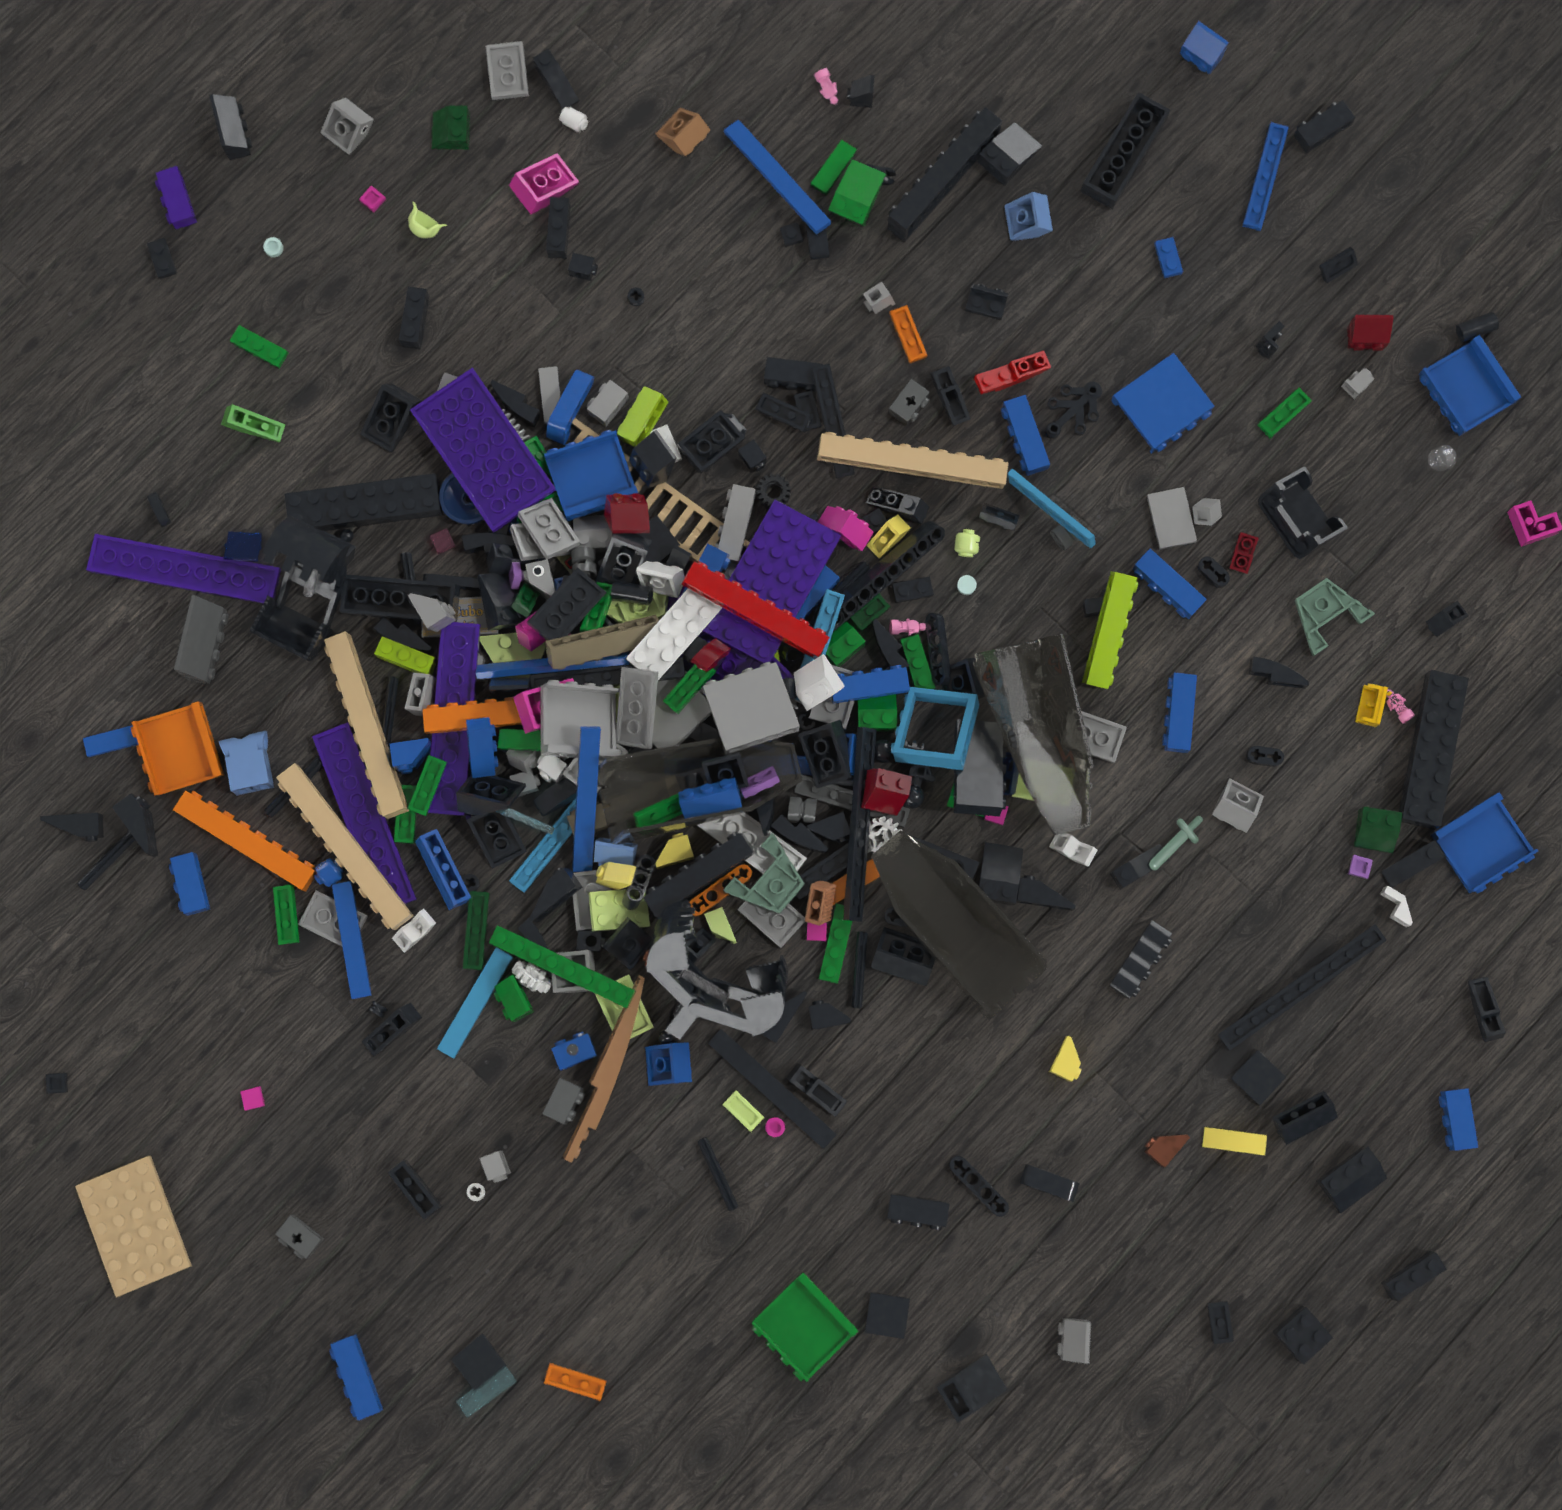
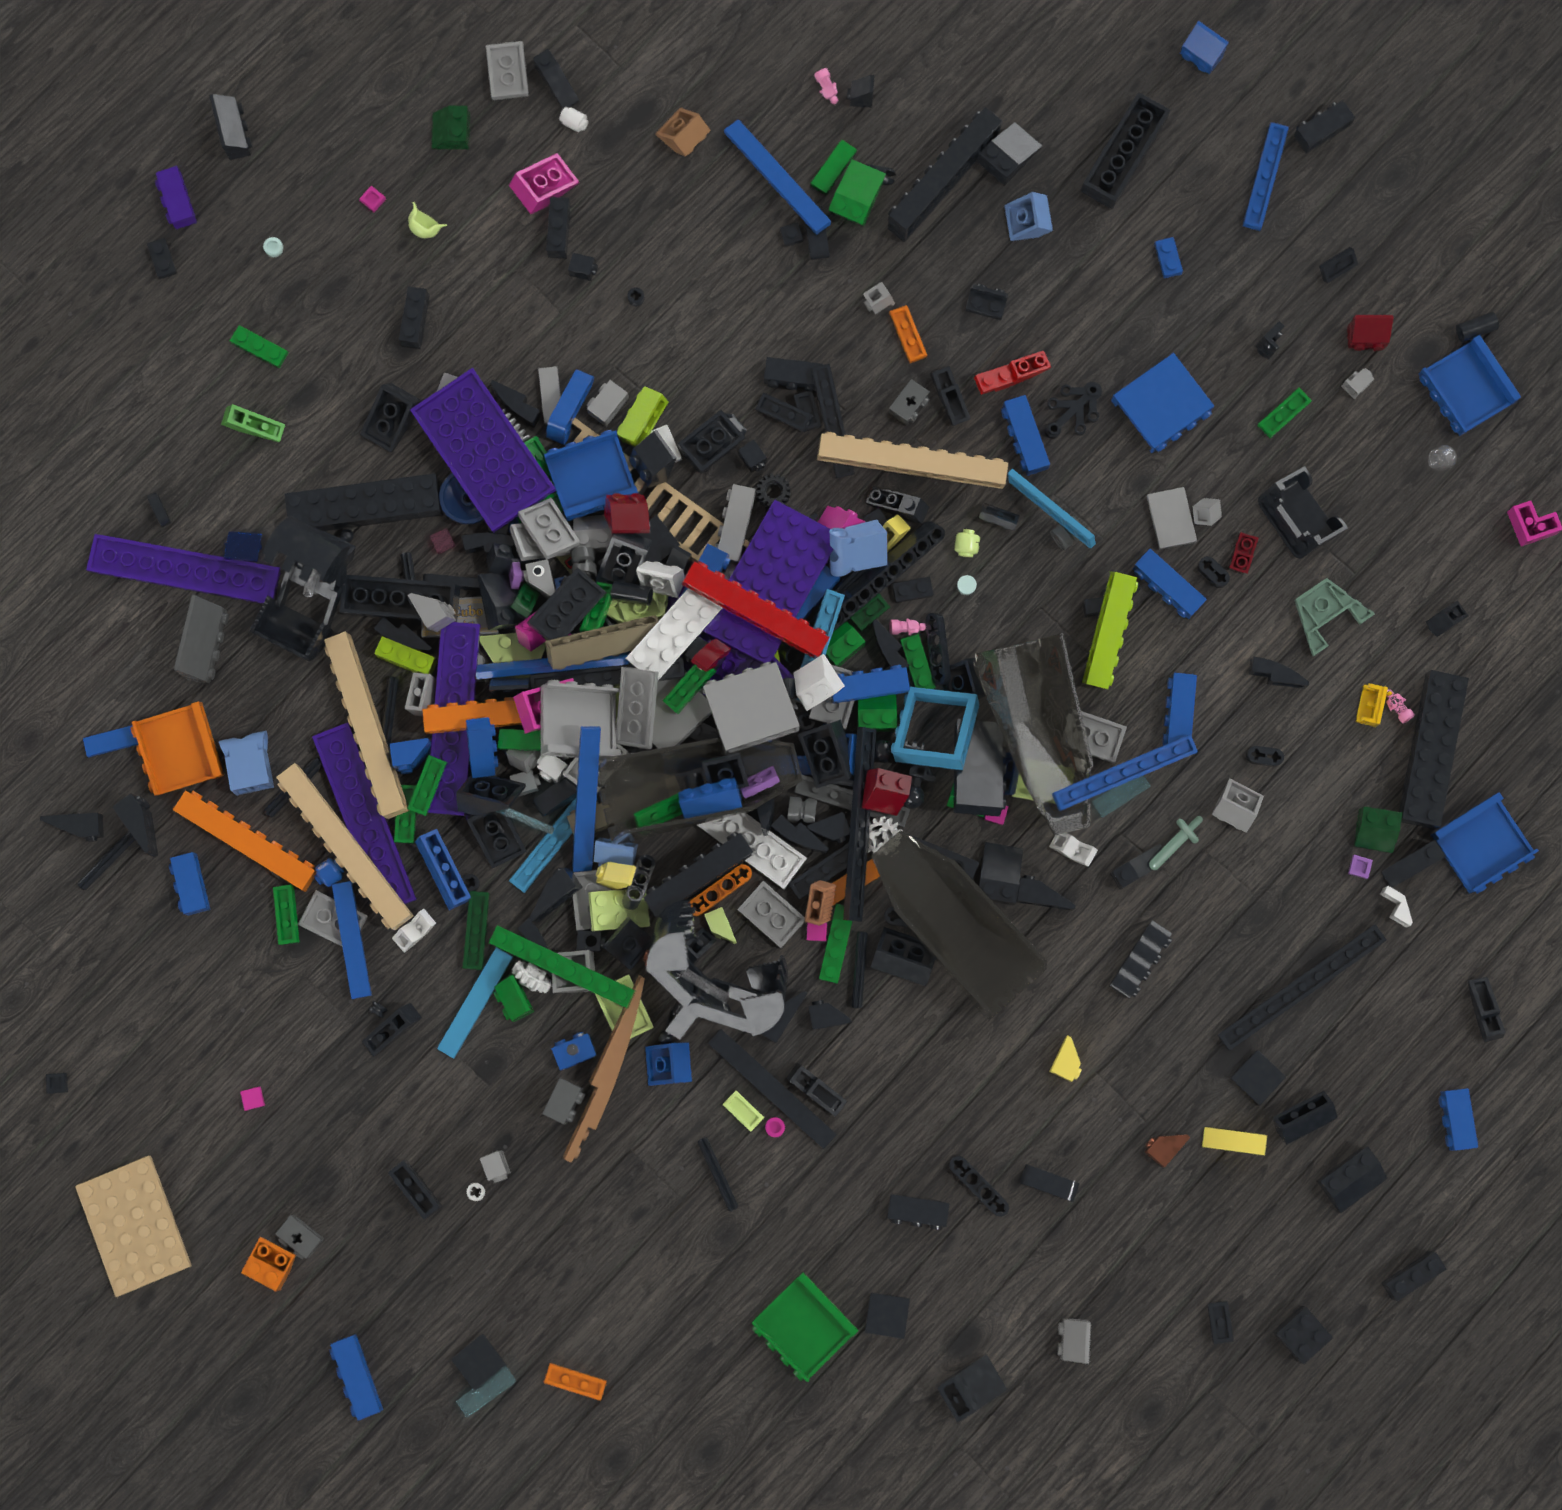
light grey slope [321,97,374,154] -> none
light yellow slope [655,833,694,869] -> none
sand green wing [723,833,805,914] -> none
none -> orange slope [241,1237,296,1291]
none -> medium blue piece [829,520,887,577]
none -> blue tile [1052,734,1198,811]
none -> clear light blue tile [1092,775,1151,818]

